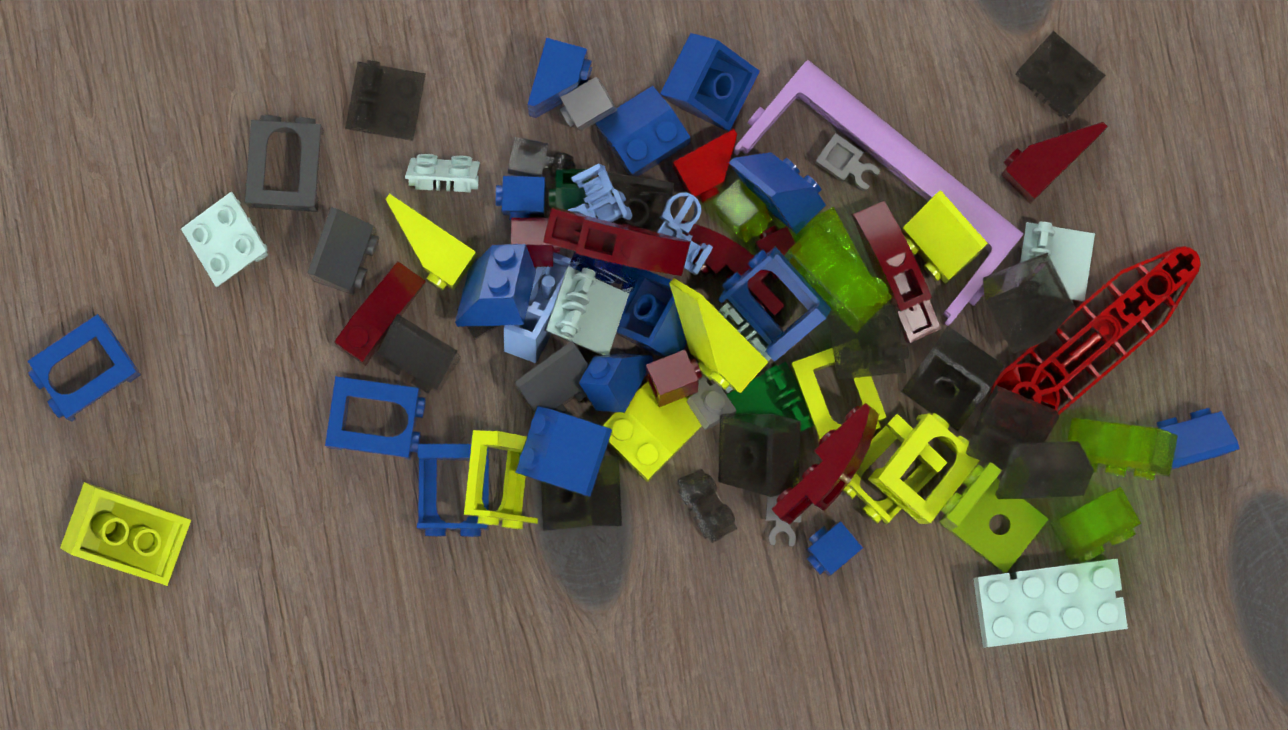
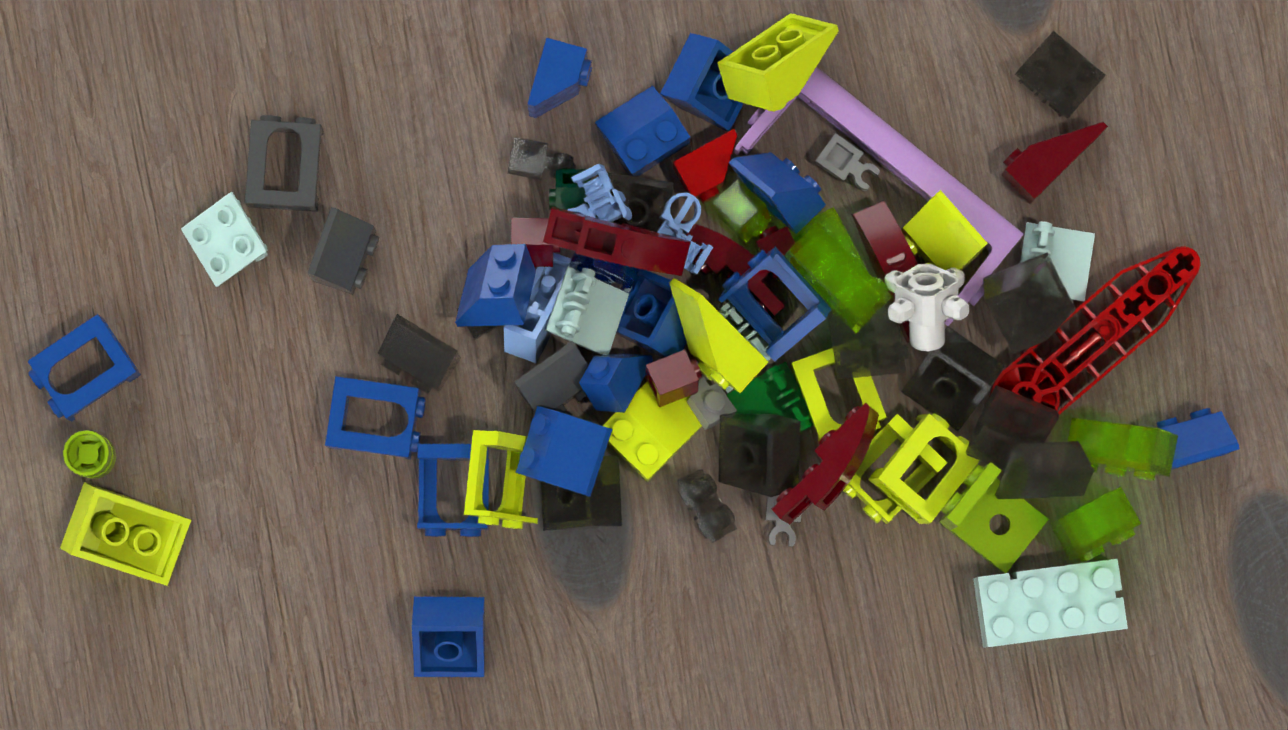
dark red slope [334,261,426,366] -> none
clear smoke hinge [345,60,426,141] -> none
neon yellow slope [386,193,477,290] -> none
light aqua hinge [405,154,480,193] -> none
blue brick [496,176,546,221] -> none
light grey brick [560,77,617,131] -> none
blue brick [806,521,863,576] -> none
none -> lime wheel [63,430,116,479]
none -> blue slope [412,597,485,677]
none -> neon yellow slope [717,13,839,112]
none -> white piece [885,264,969,351]

